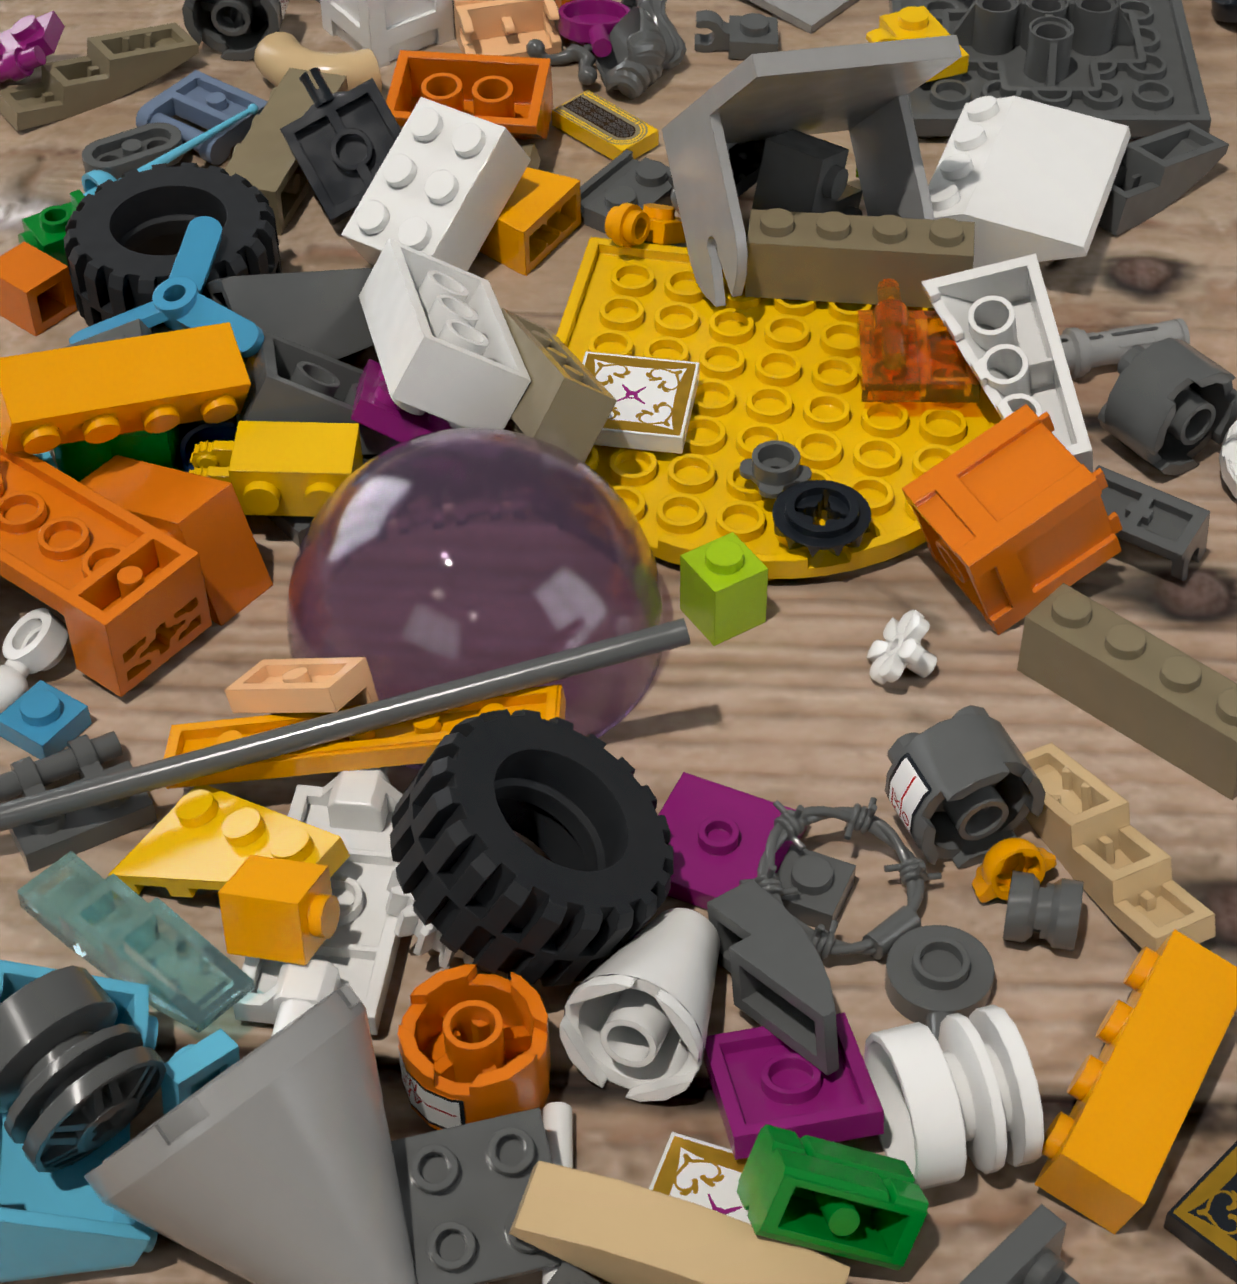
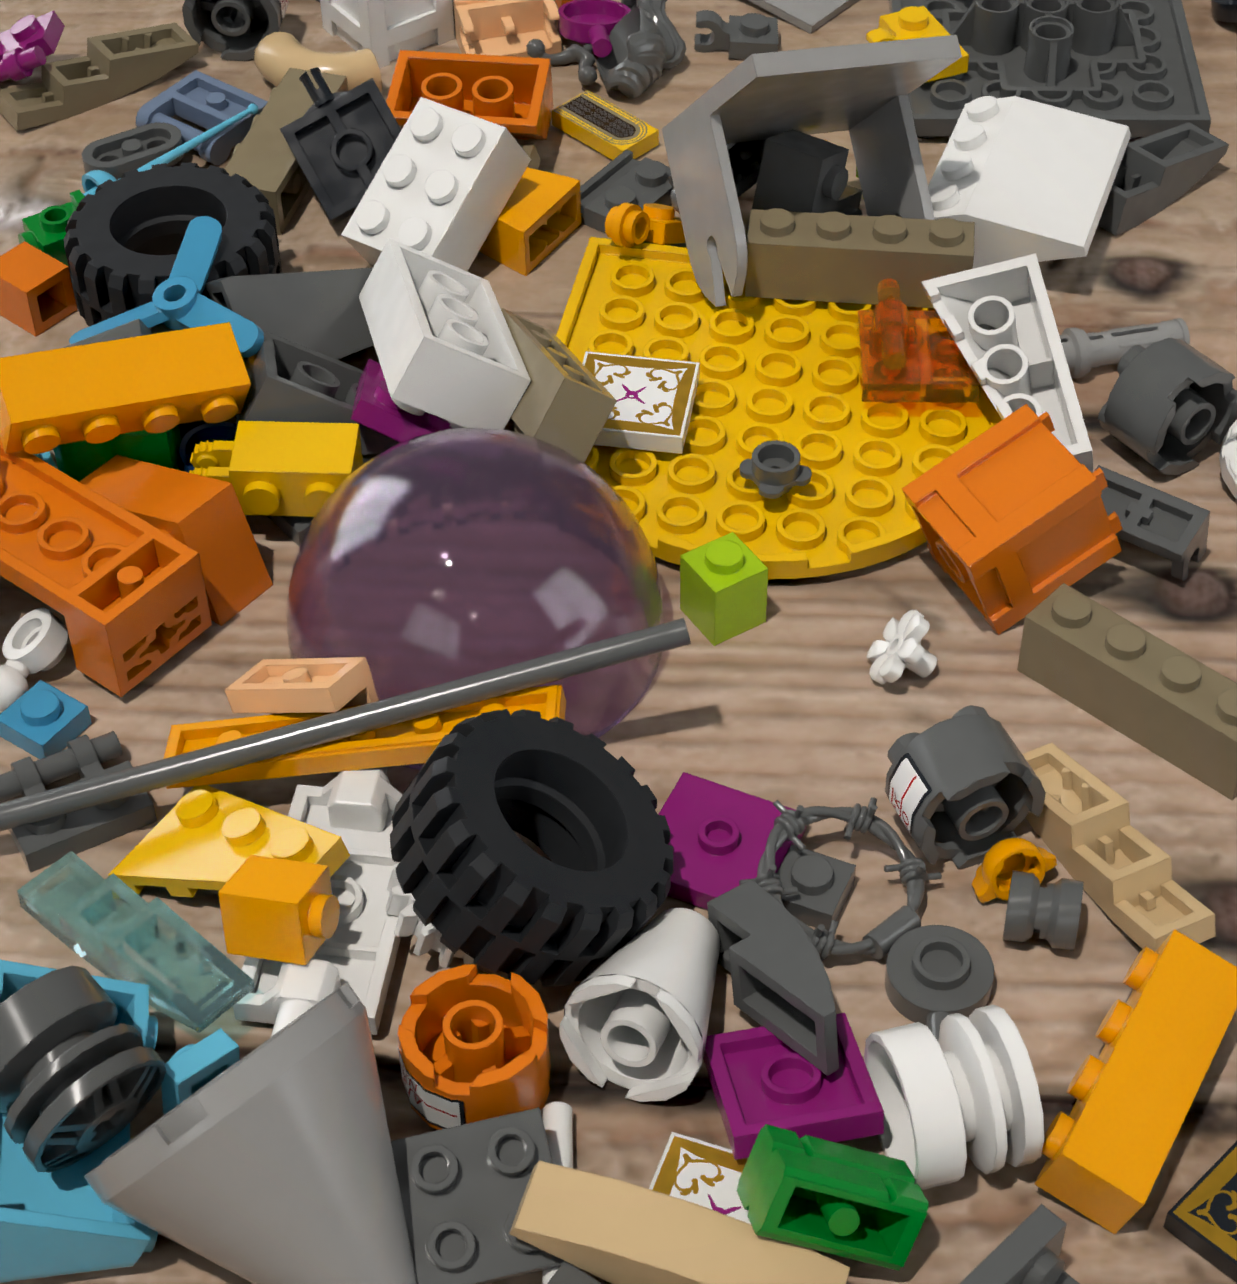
black gear [772,480,871,558] -> none

